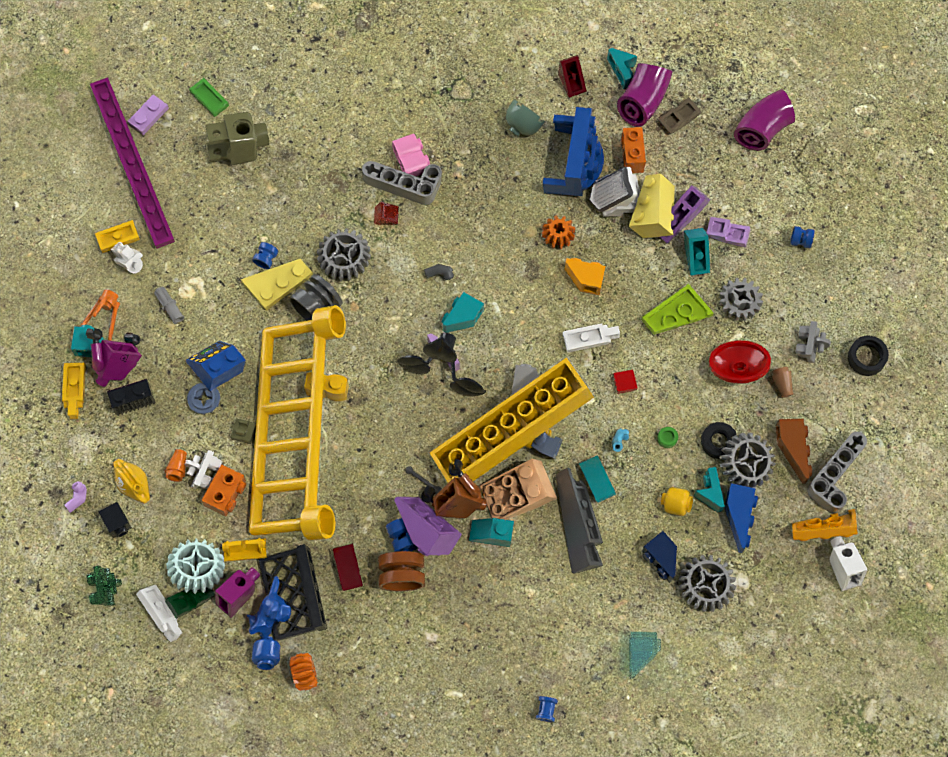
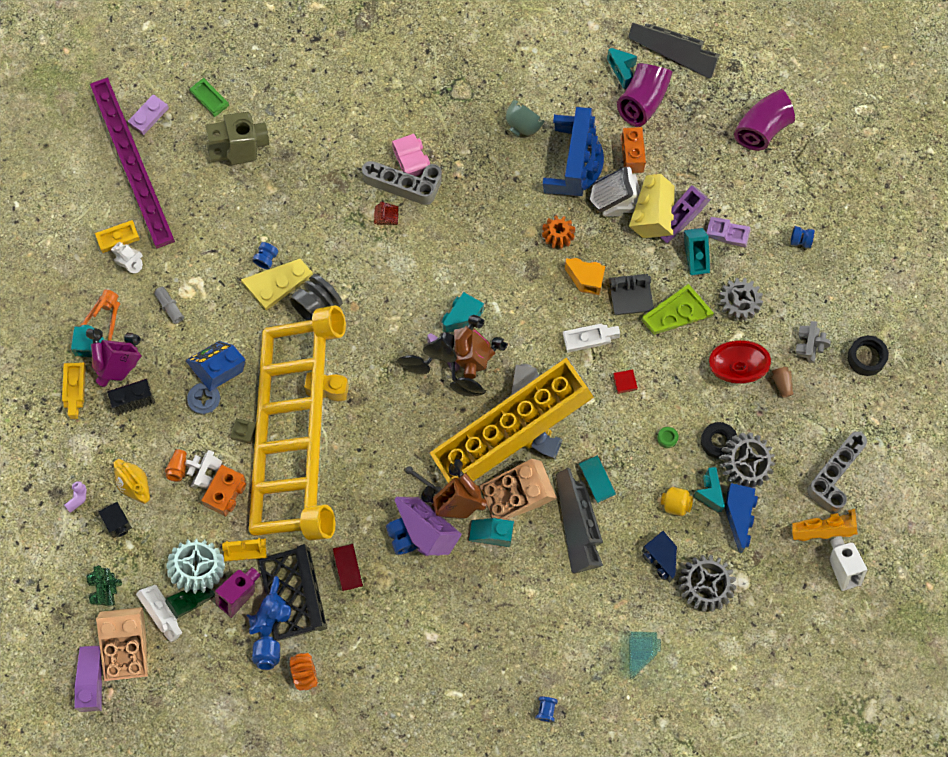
light grey gear [317,228,371,281] -> none
dark orange wheel [378,551,425,591] -> none
dark grey arm [424,264,454,280] -> none
dark red slope [558,55,587,98] -> none
medium azure arm [612,428,629,452] -> none
dark tan slope [658,97,702,134] -> none
dark orange slope [776,418,812,484] -> none
none -> medium lavender slope [74,646,102,712]
none -> light nougat slope [96,607,148,681]
none -> dark orange torso [454,315,508,379]
none -> dark grey hinge [609,274,654,315]
none -> dark grey wedge [628,23,720,78]

